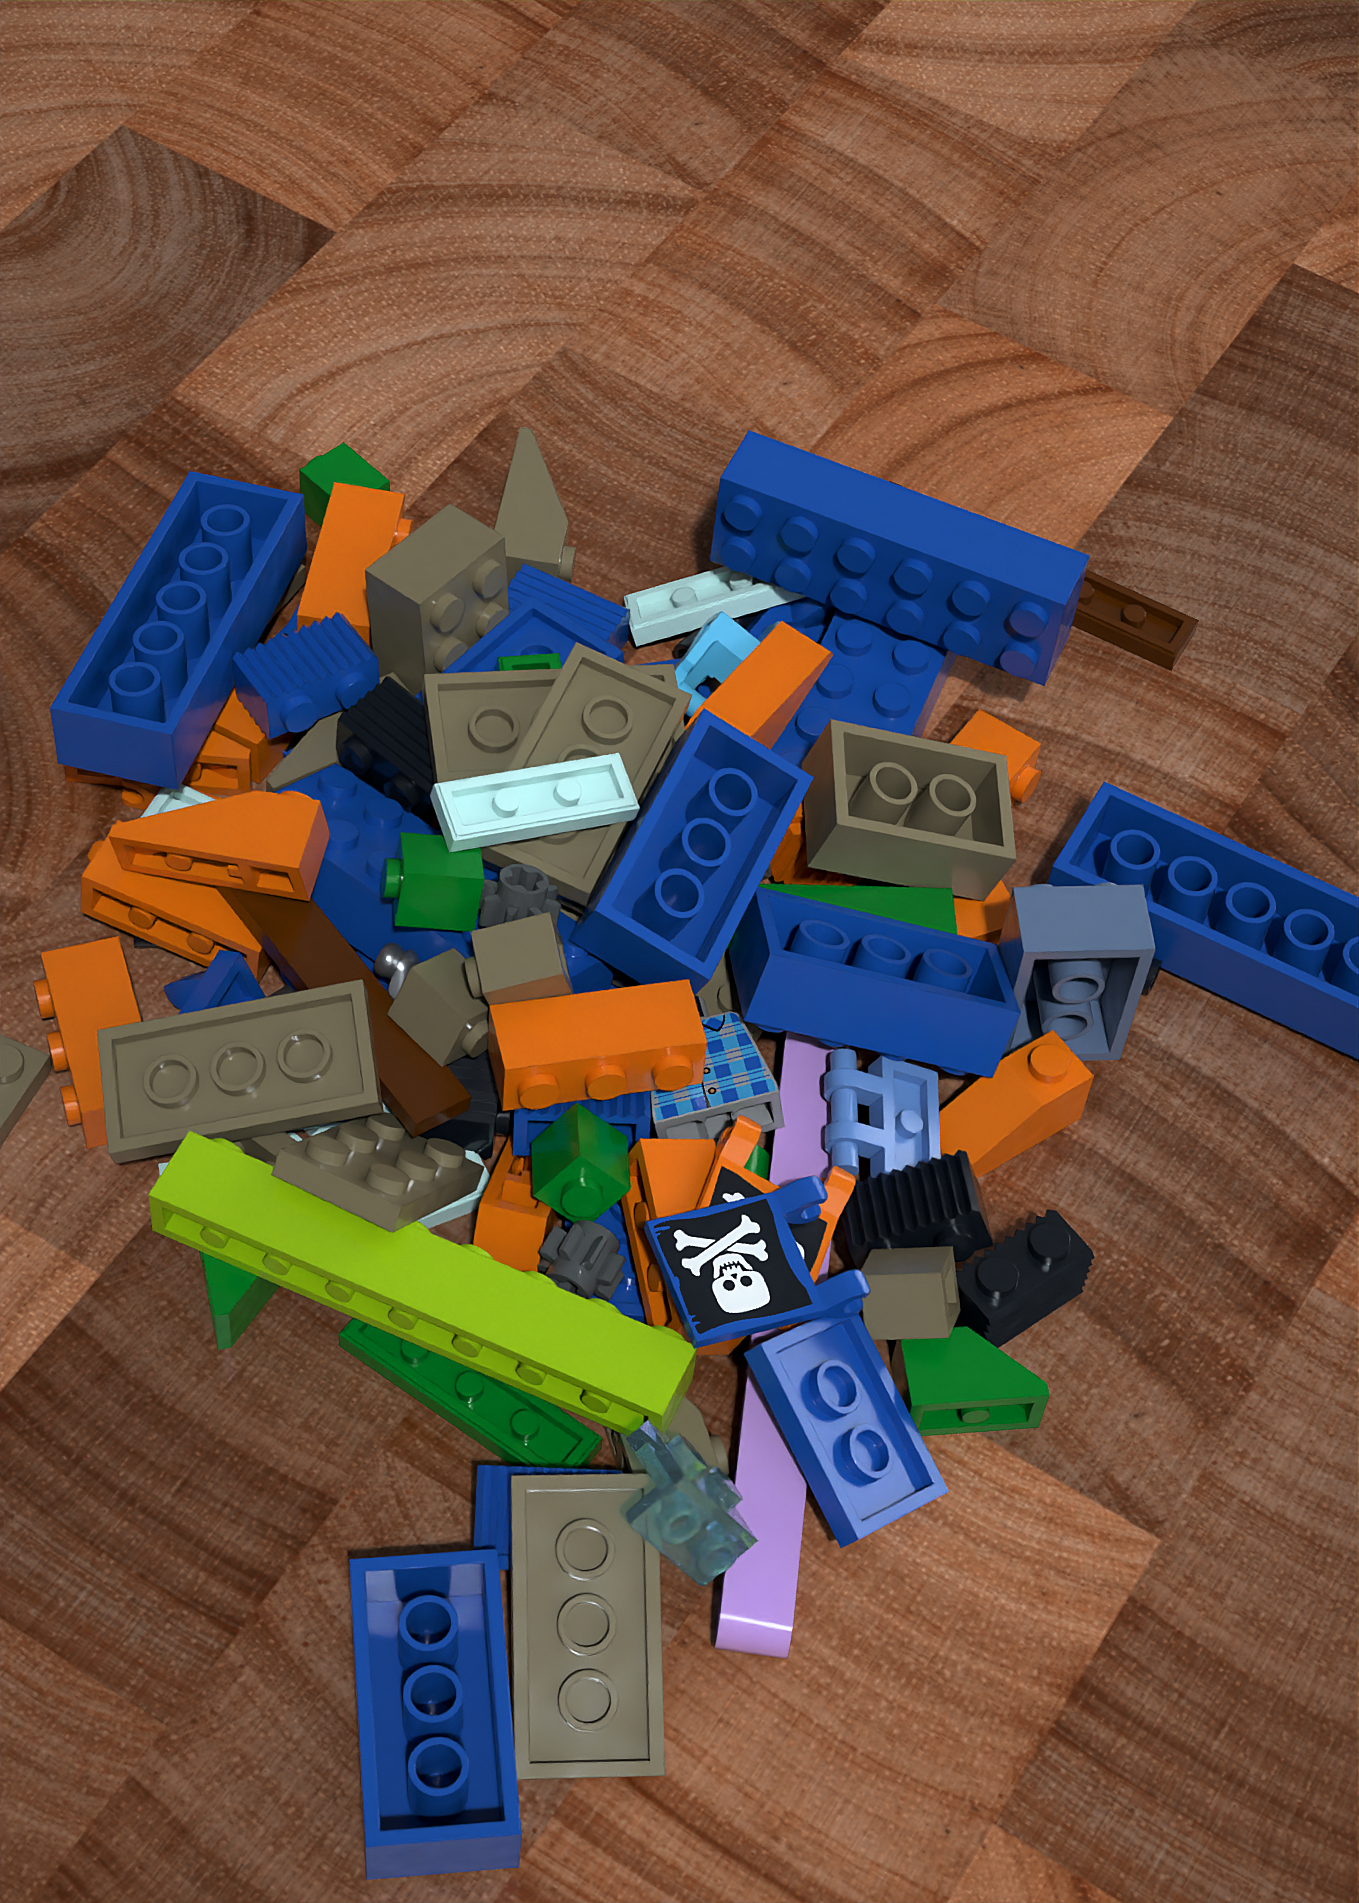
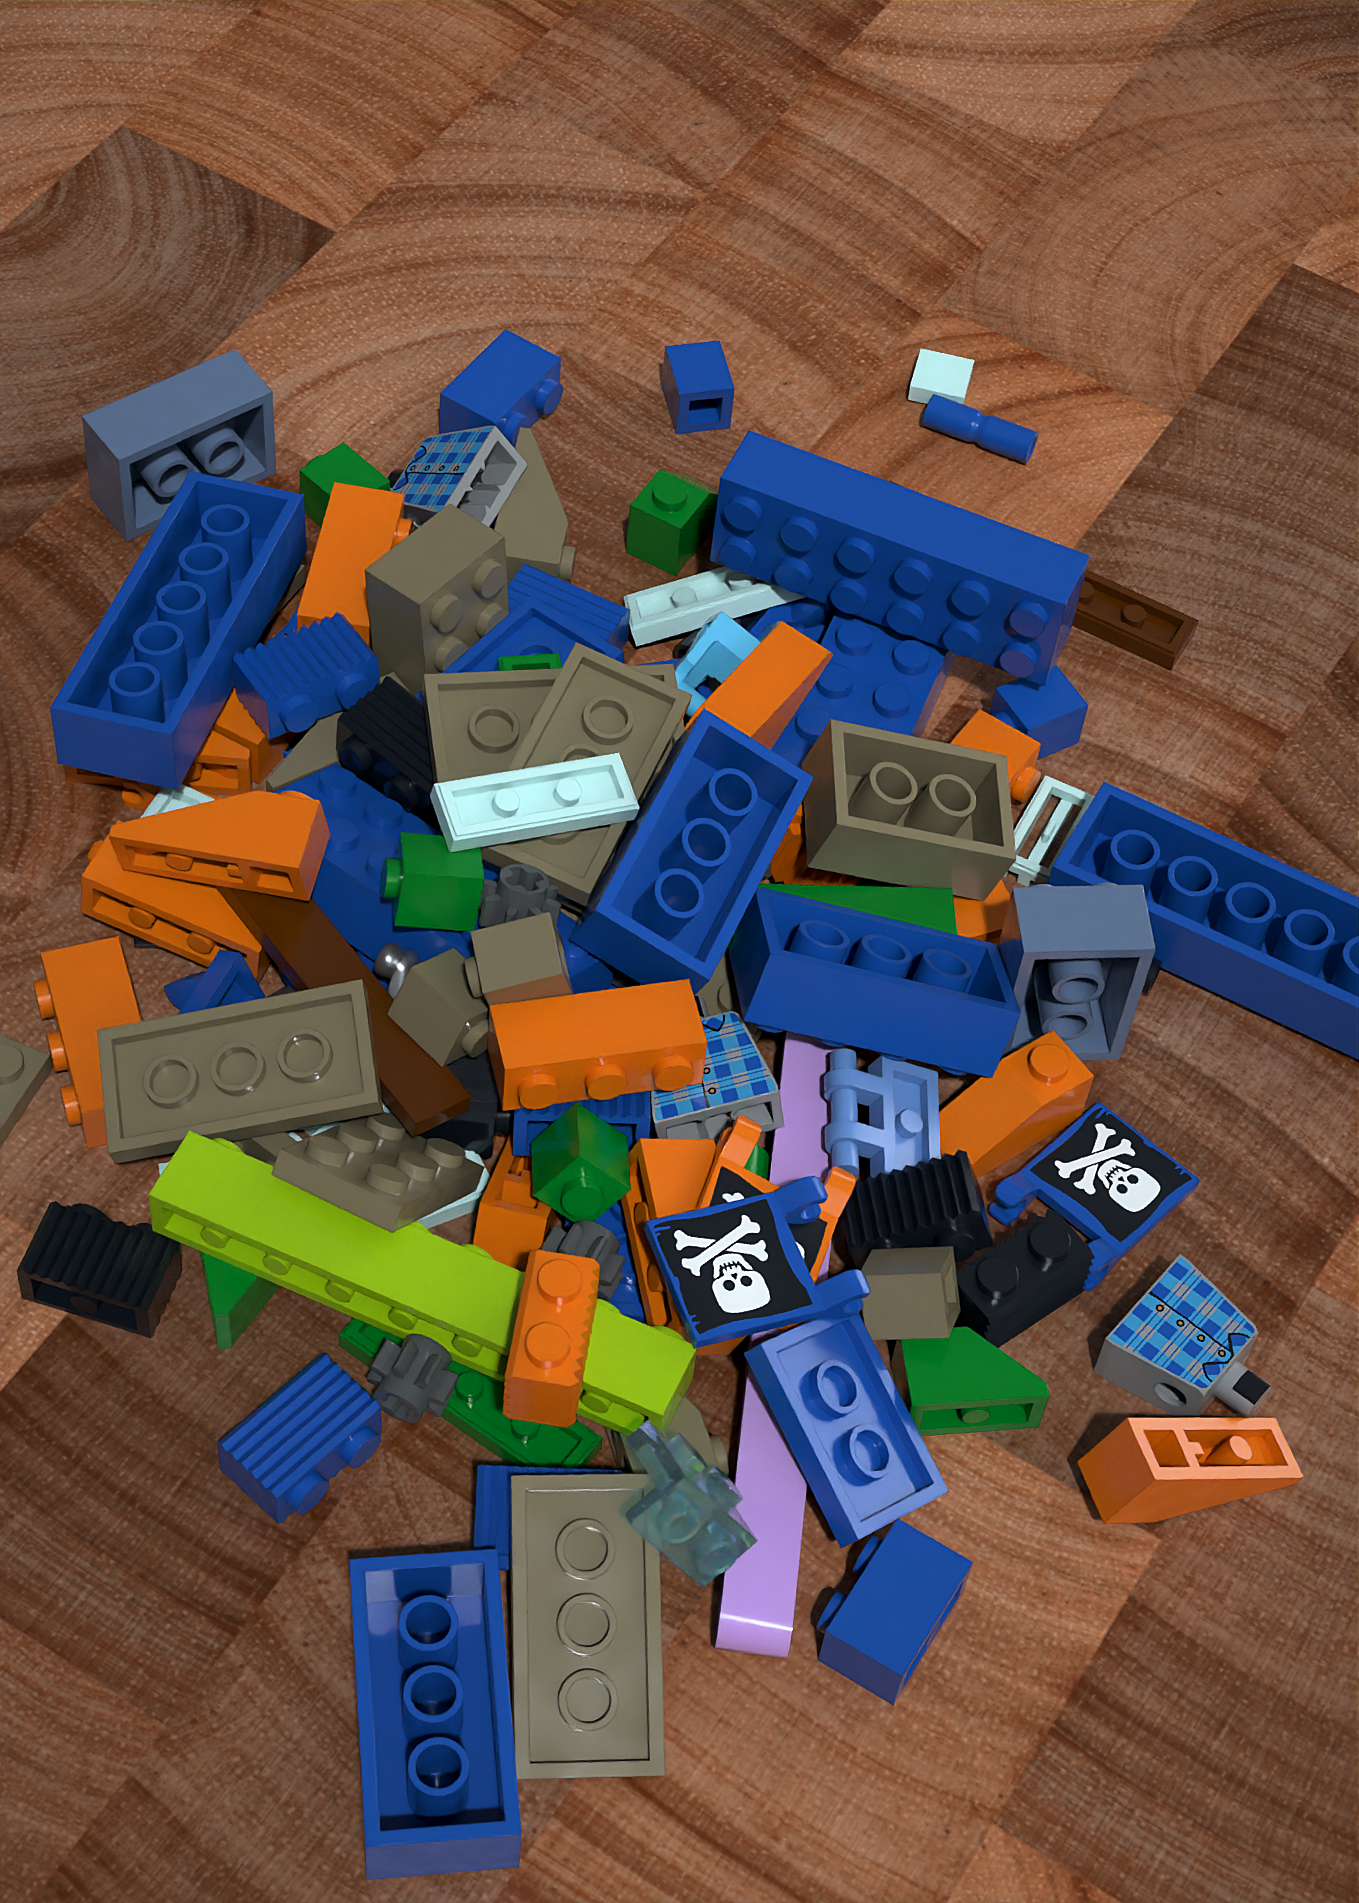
none -> black brick [17,1201,182,1338]
none -> sand blue brick [82,349,276,542]
none -> blue brick [217,1353,382,1524]
none -> dark grey gear [366,1334,459,1423]
none -> torso [388,426,528,531]
none -> blue brick [439,329,563,448]
none -> orange brick [502,1250,600,1428]
none -> green slope [626,469,719,576]
none -> blue brick [661,340,735,434]
none -> blue brick [816,1518,973,1705]
none -> light aqua tile [908,348,974,404]
none -> blue piece [922,394,1039,464]
none -> flag [988,1101,1200,1292]
none -> blue brick [990,664,1088,760]
none -> light aqua tile [1004,775,1095,887]
none -> orange slope [1077,1418,1304,1524]
none -> torso [1094,1254,1272,1418]

